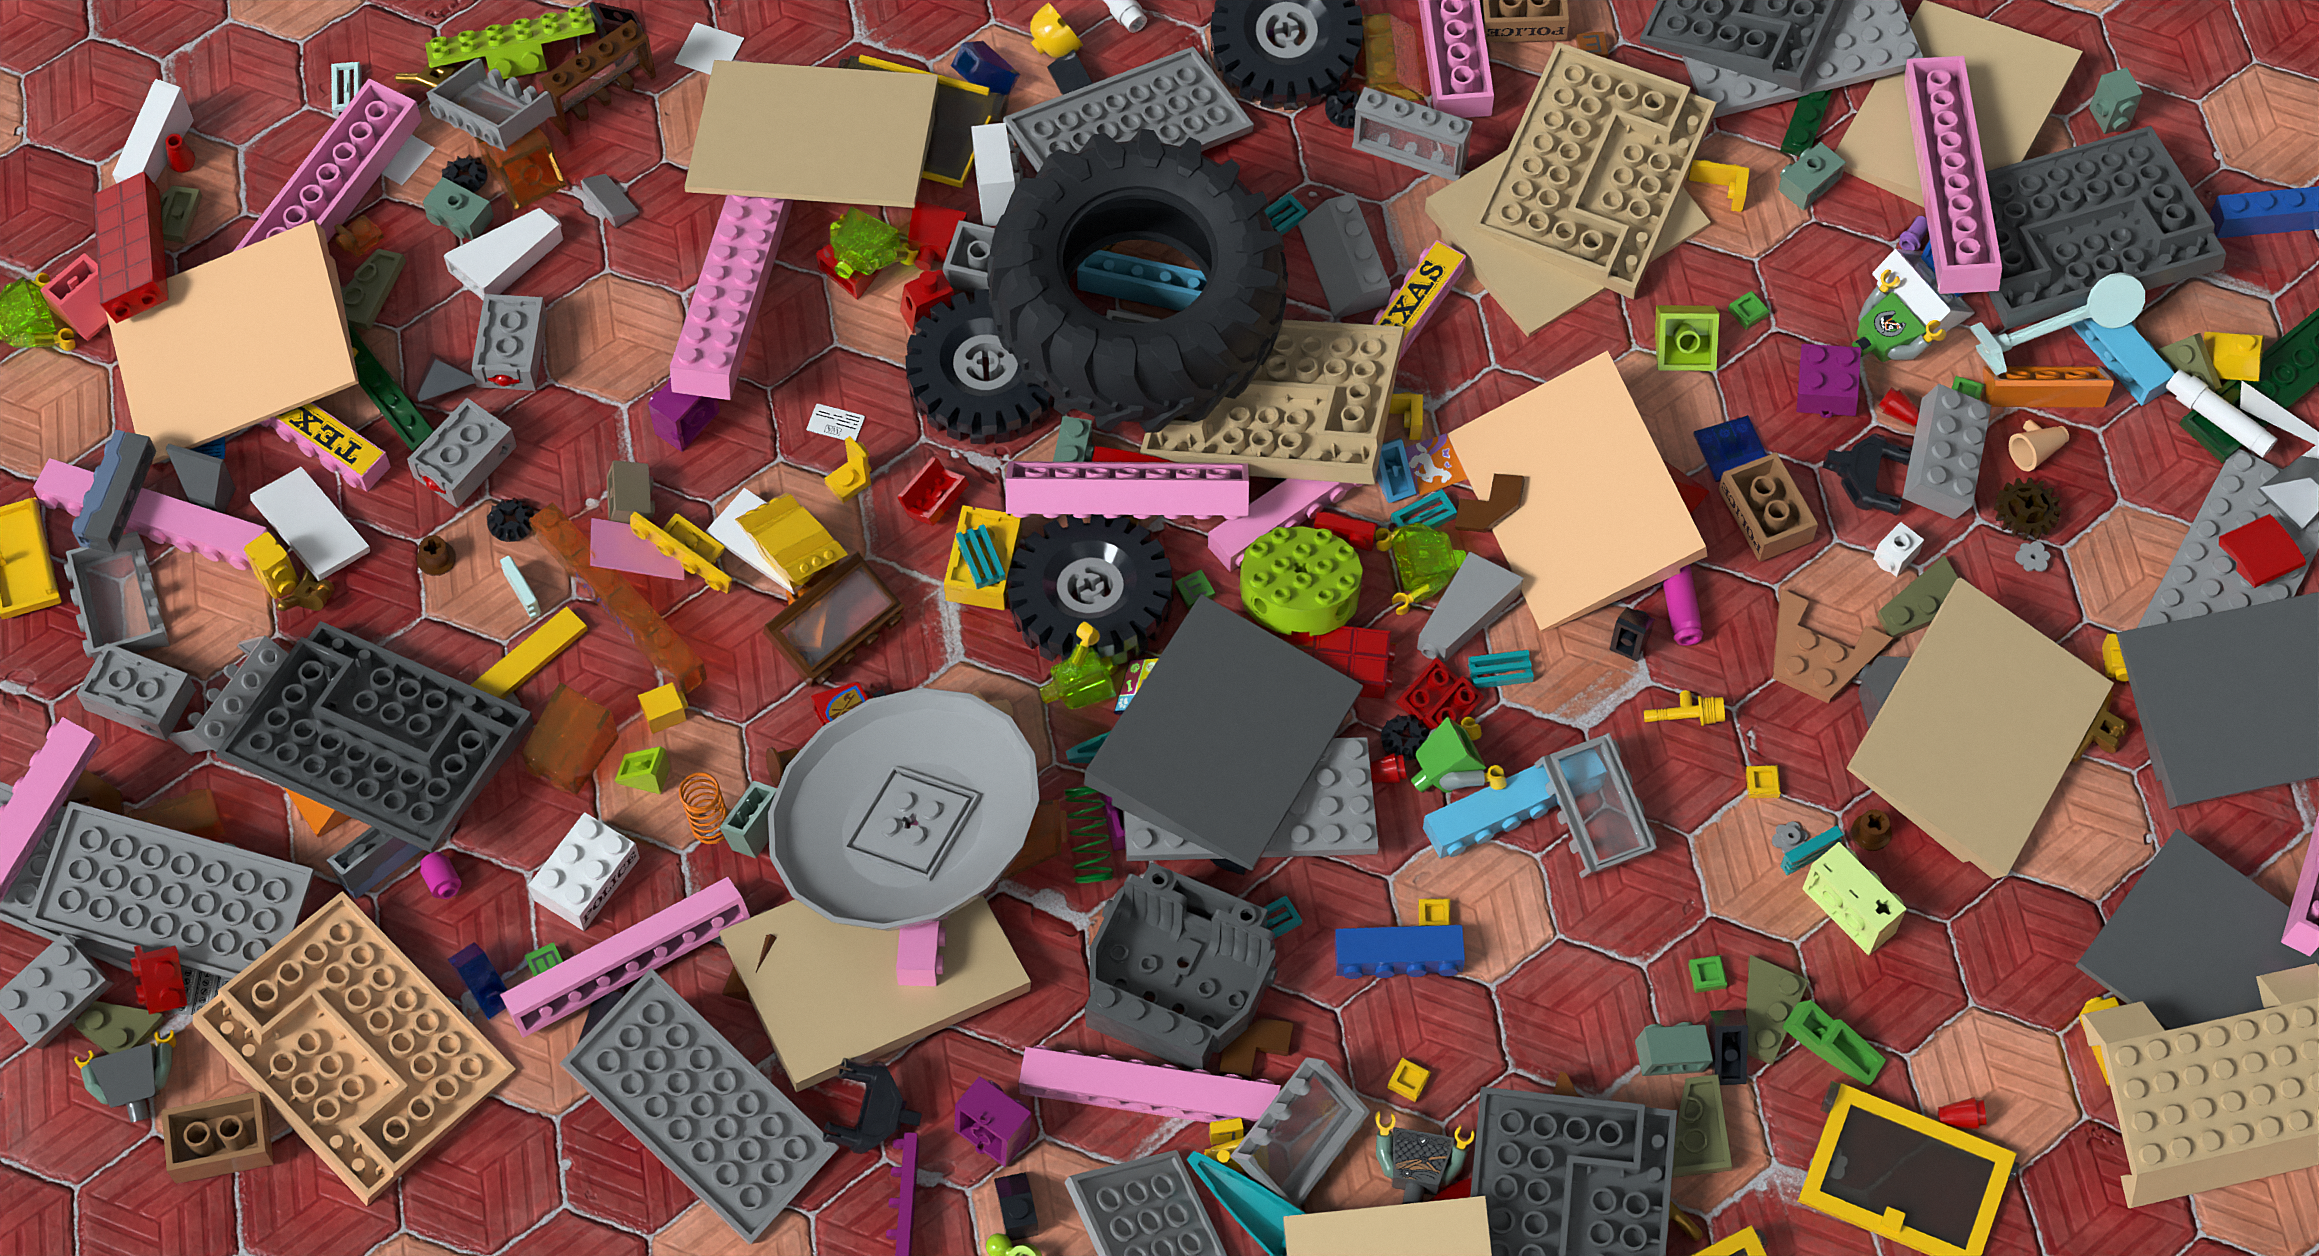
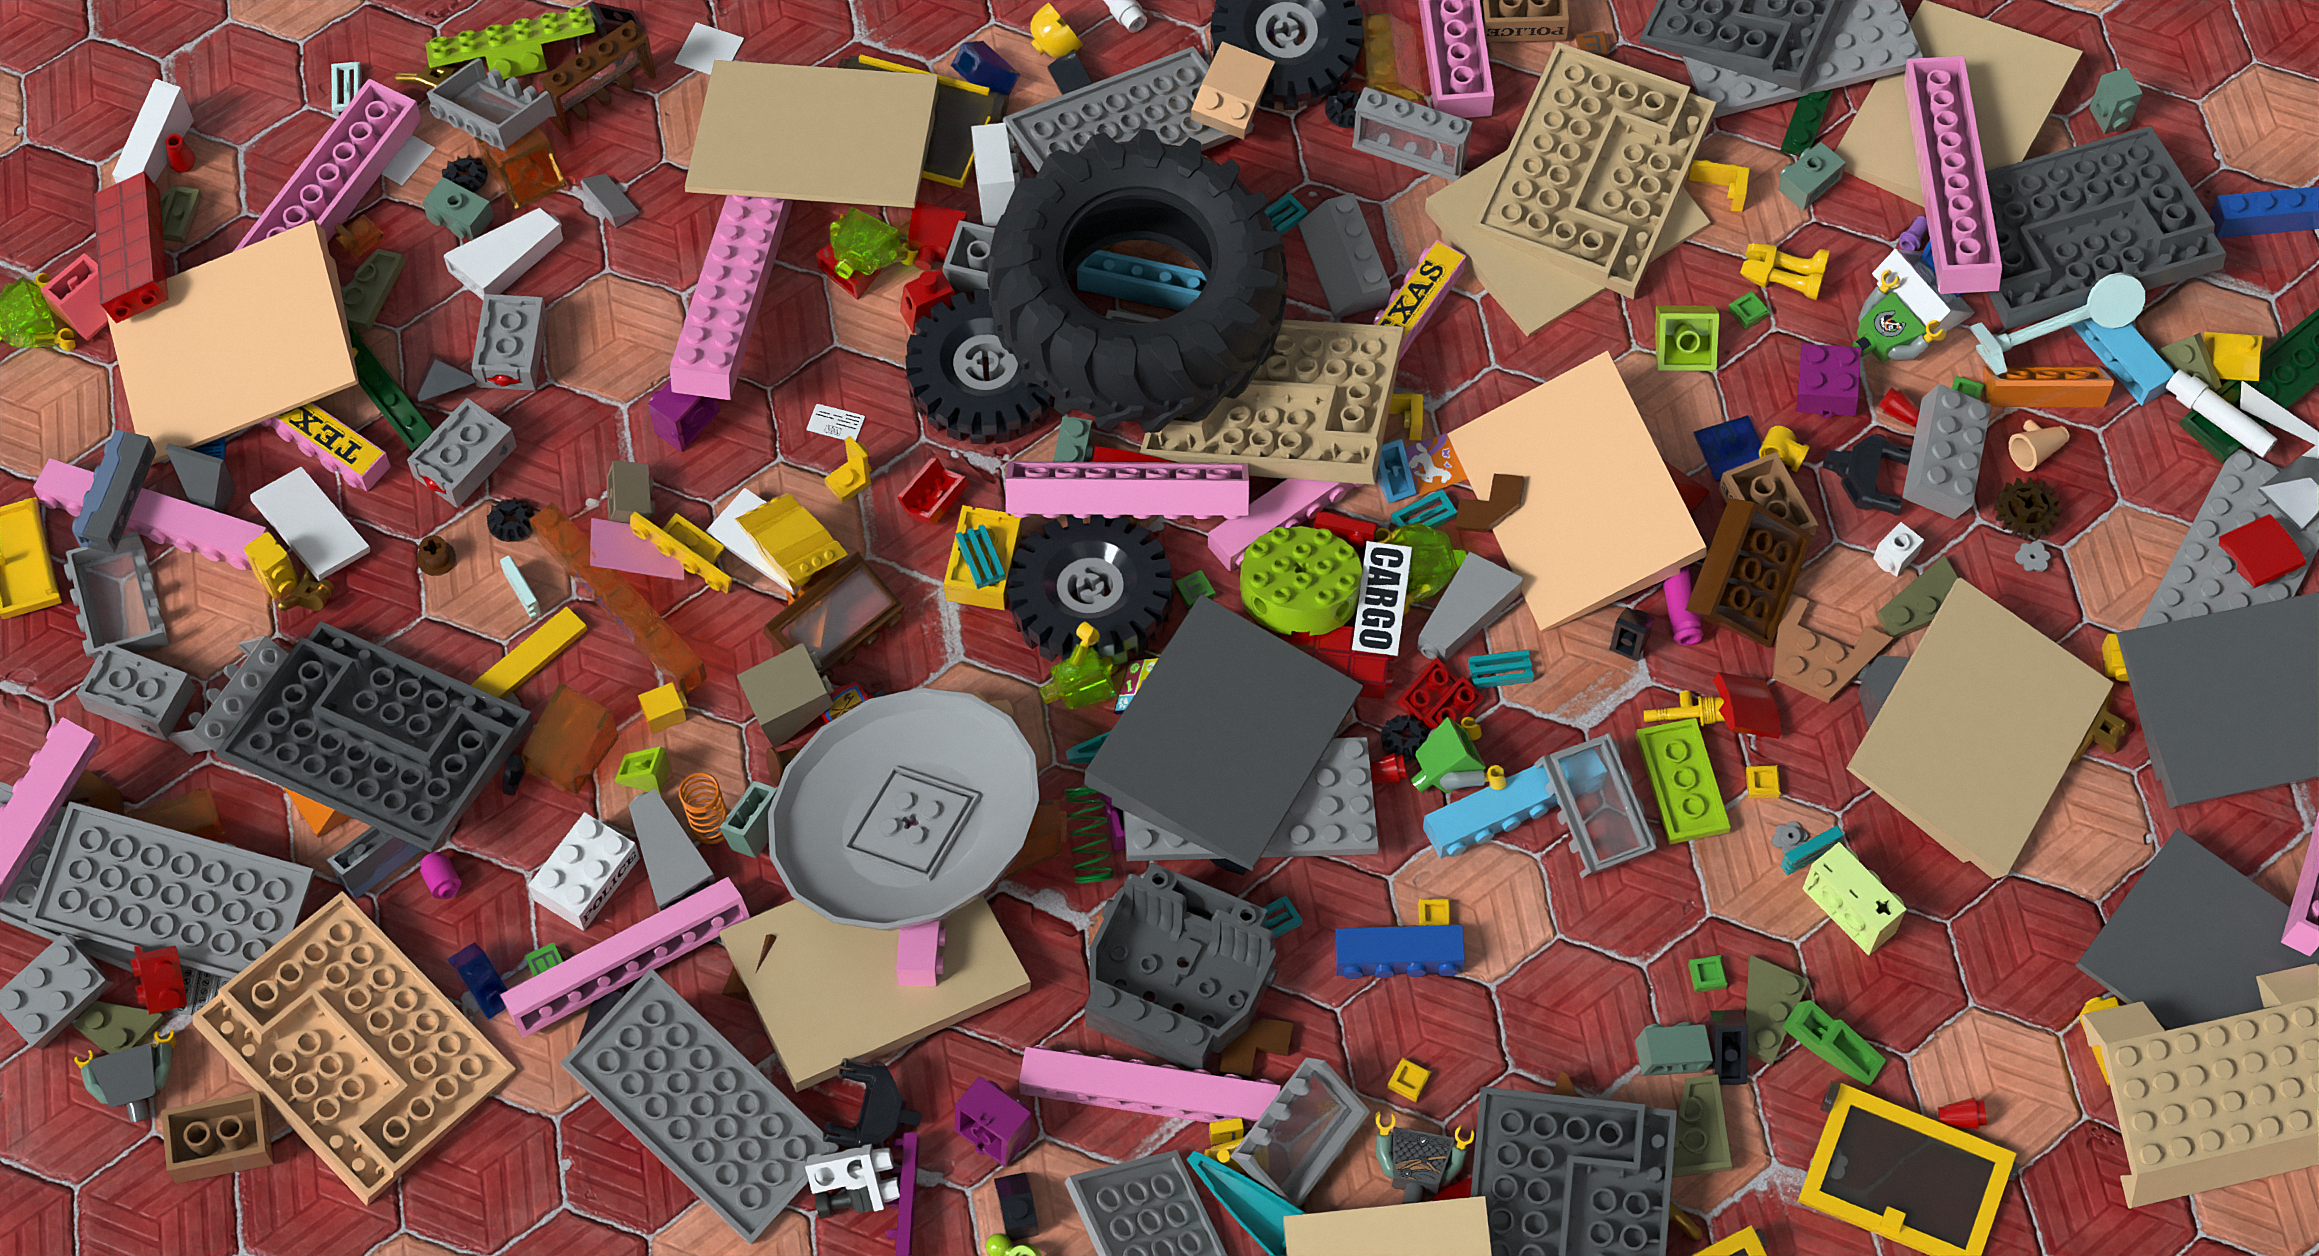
reddish brown piece [1851,809,1892,851] -> none
none -> black tile [502,754,526,796]
none -> light grey slope [628,789,716,912]
none -> dark tan slope [736,643,834,748]
none -> white hips [805,1144,900,1219]
none -> light nougat slope [1191,42,1275,140]
none -> sticker [1352,541,1412,656]
none -> lime plate [1635,718,1731,845]
none -> reddish brown slope [1685,498,1814,648]
none -> red slope [1712,672,1781,739]
none -> yellow piece [1740,243,1830,300]
none -> yellow piece [1759,426,1810,472]

